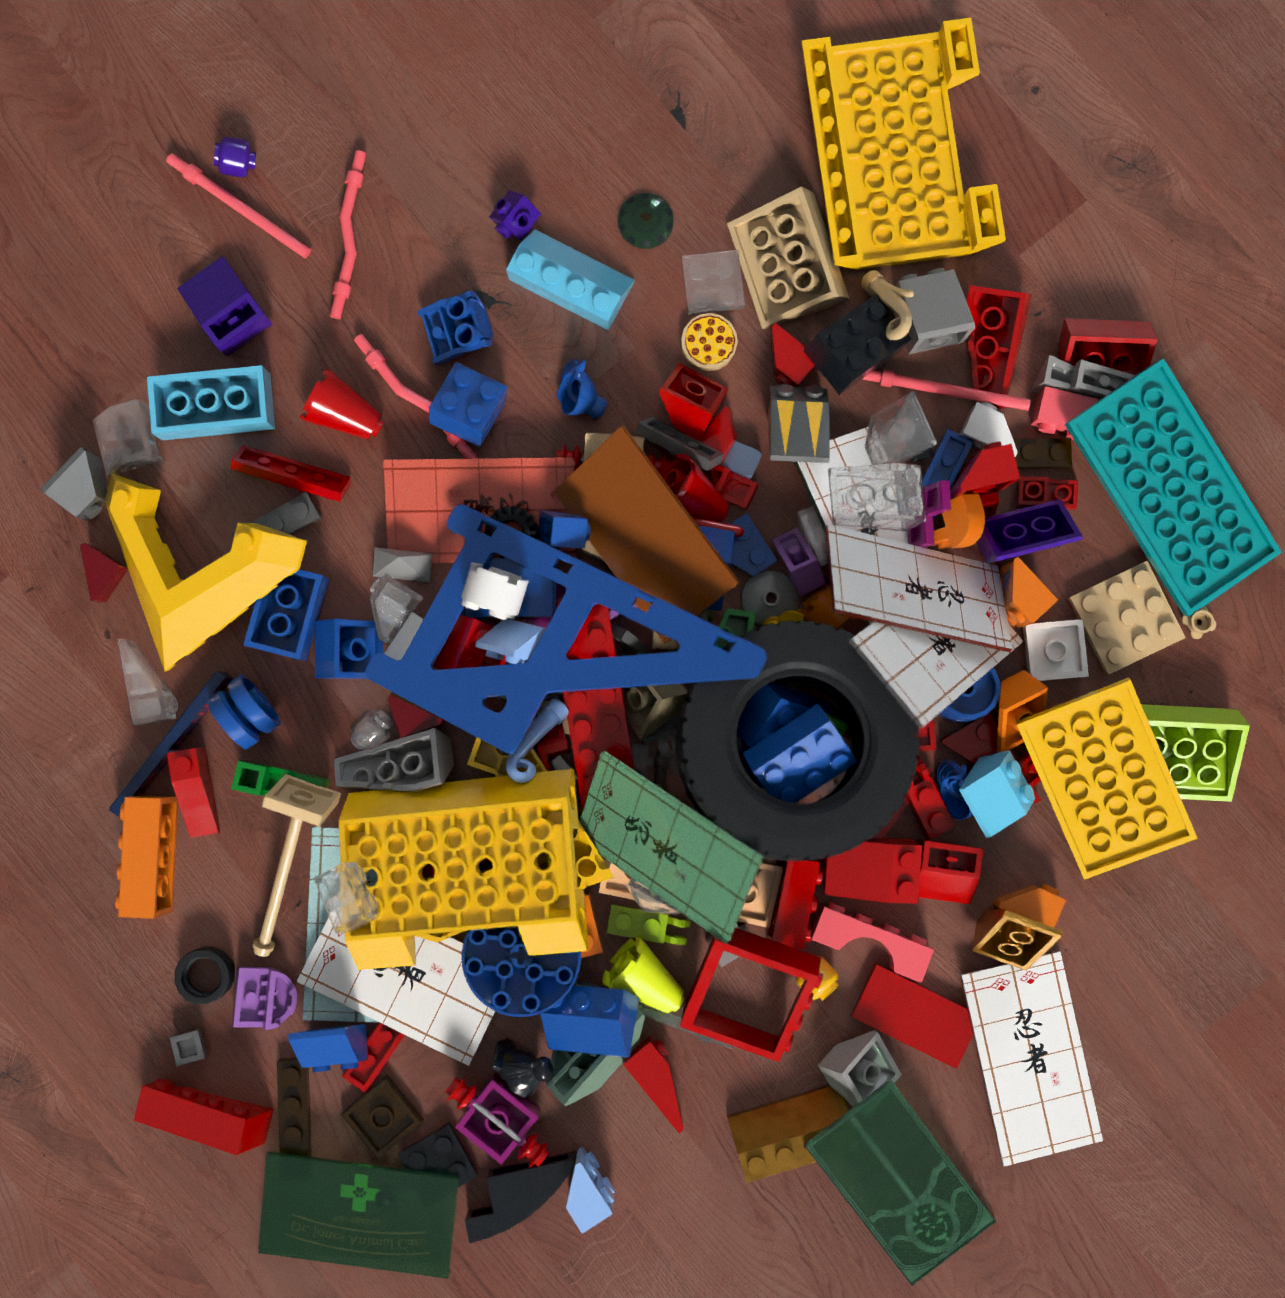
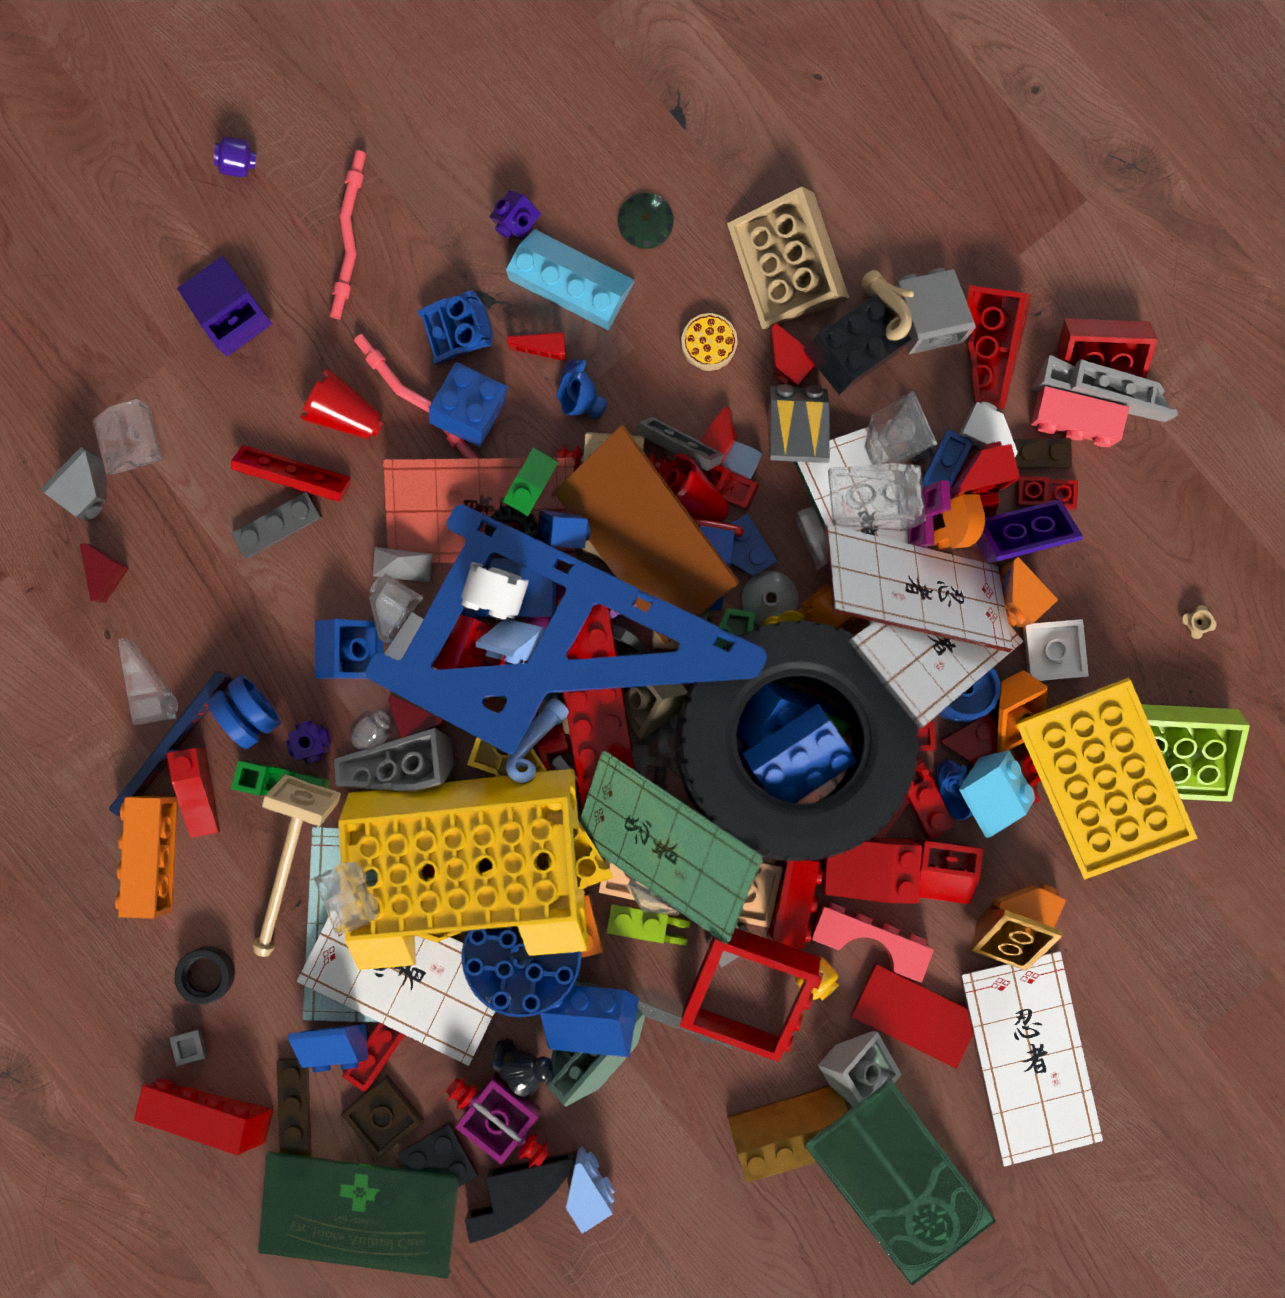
yellow wedge [104,474,307,671] -> none
medium azure brick [147,365,275,440] -> none
coral bar [166,153,311,259] -> none
medium lavender slope [231,966,297,1030] -> none
blue brick [243,569,330,661] -> none
neon yellow cone [602,936,684,1013] -> none
red slope [623,1036,684,1134] -> none
red slope [659,363,729,441] -> none
clear plate [682,250,745,315] -> none
medium lavender slope [772,527,826,596] -> none
yellow slope [801,18,1006,270] -> none
coral bar [863,369,1031,411] -> none
teal plate [1065,358,1282,617] -> none
tan plate [1067,561,1186,675] -> none
none -> dark purple brick [286,721,331,764]
none -> green slope [502,447,558,516]
none -> red slope [507,332,566,361]

